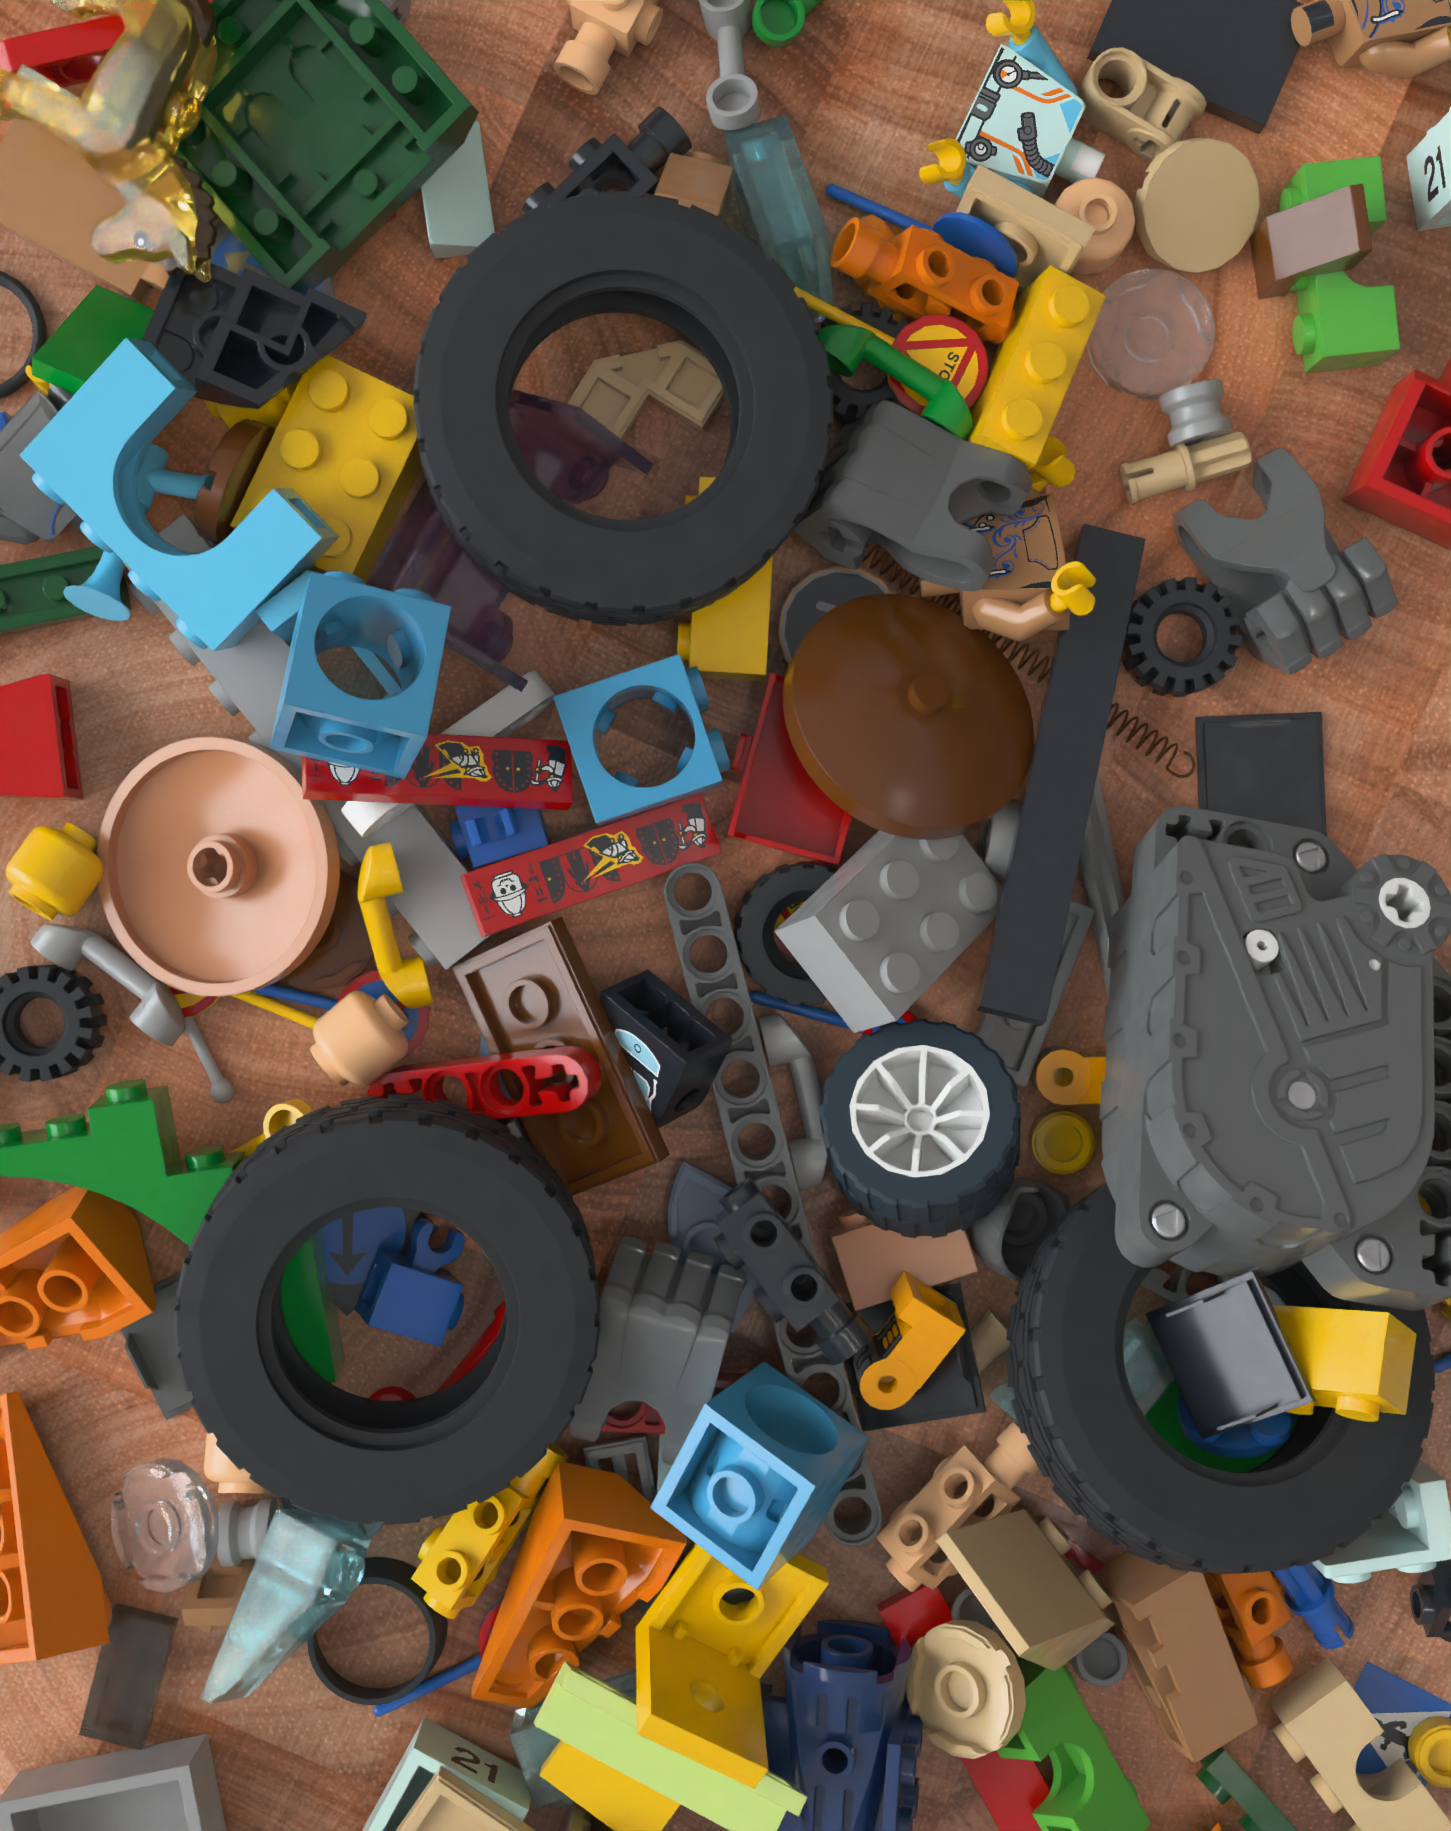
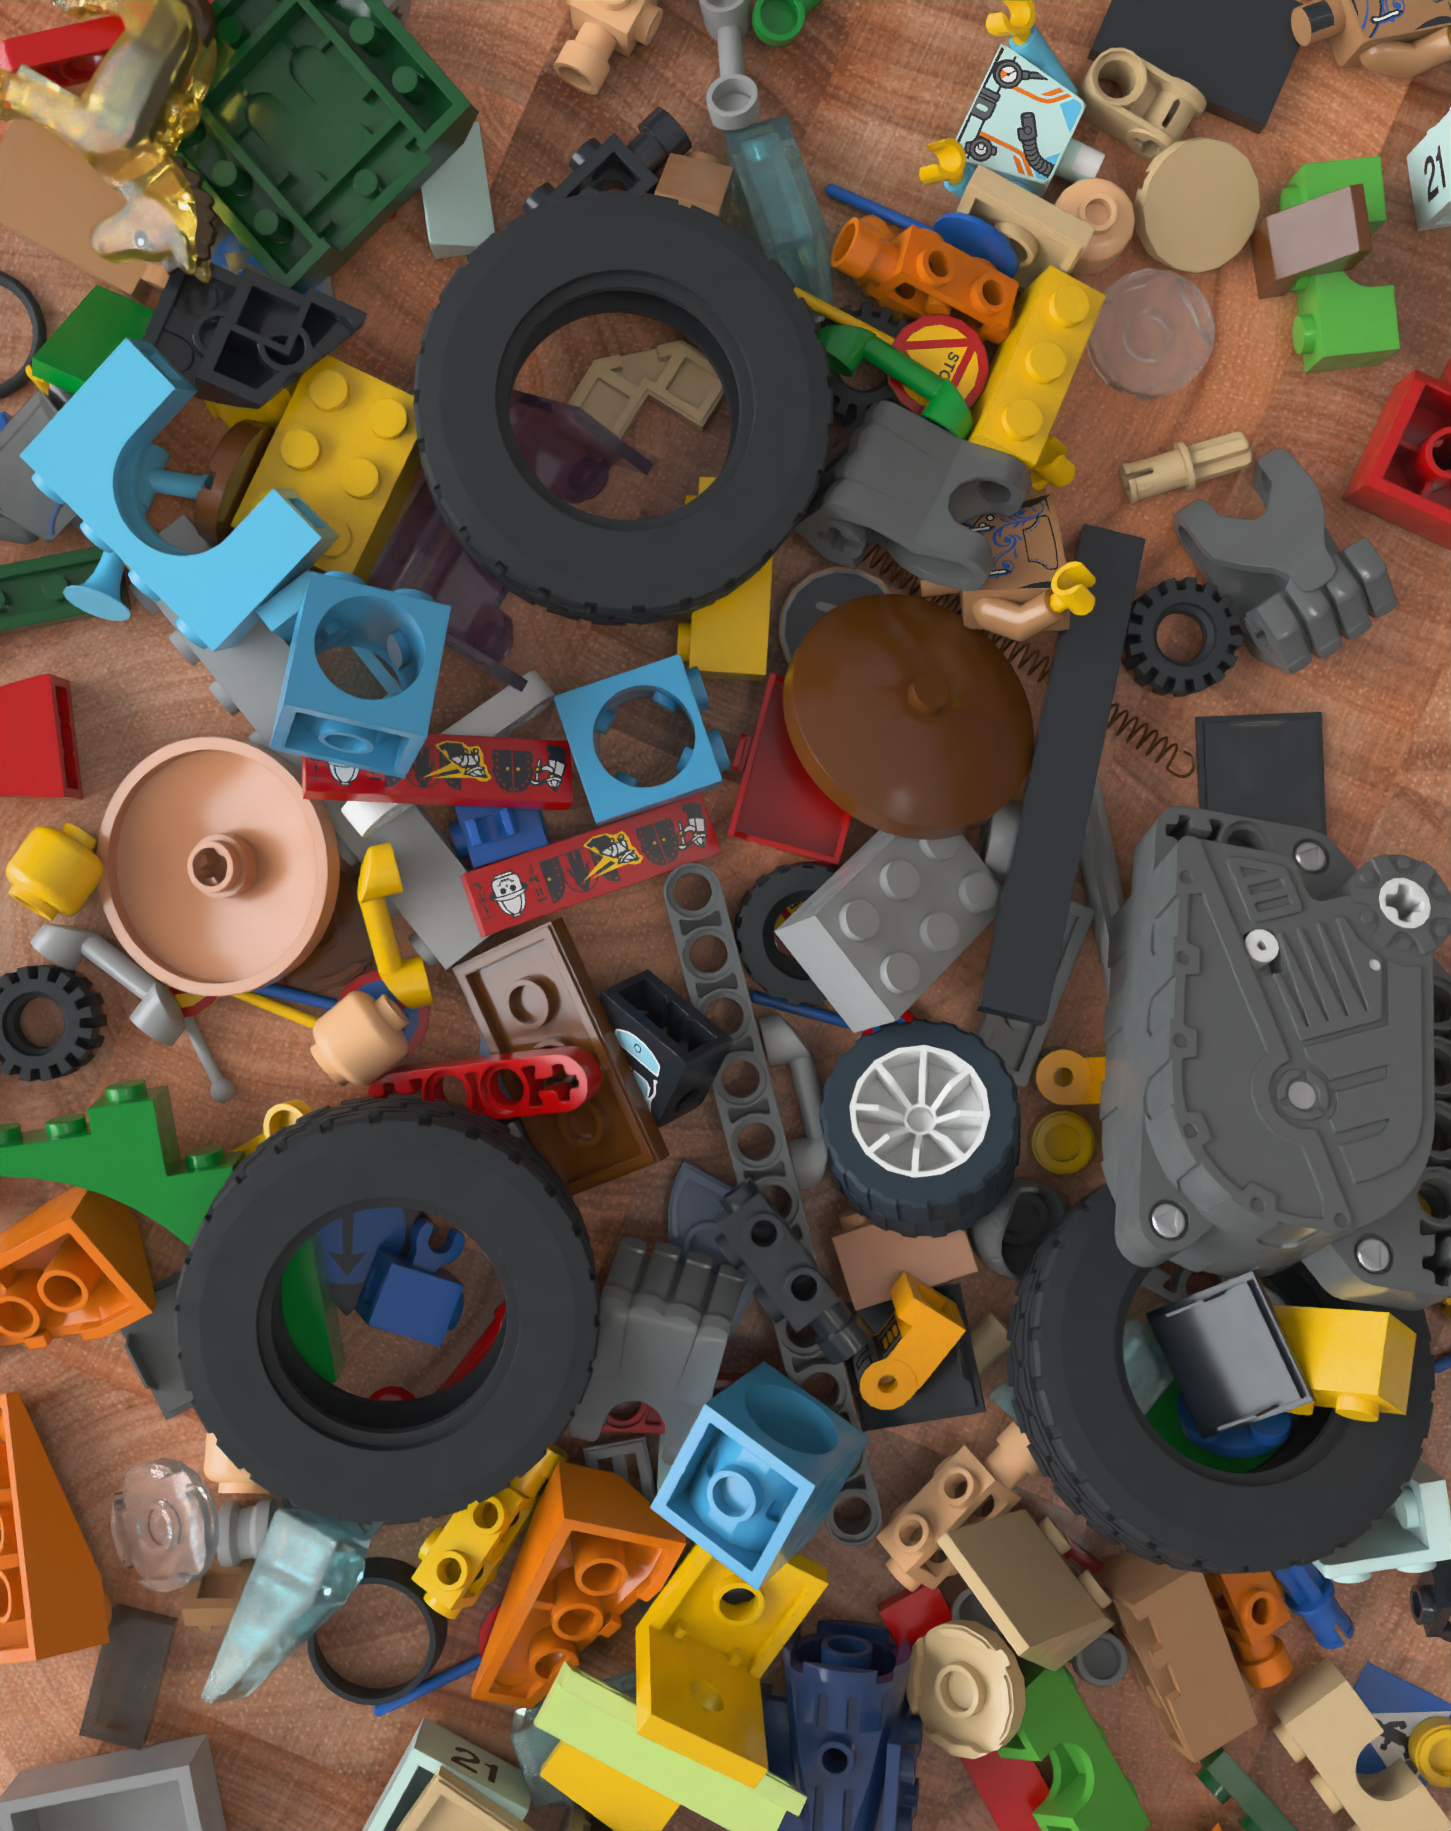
light grey wheel [1158,379,1233,450] -> none

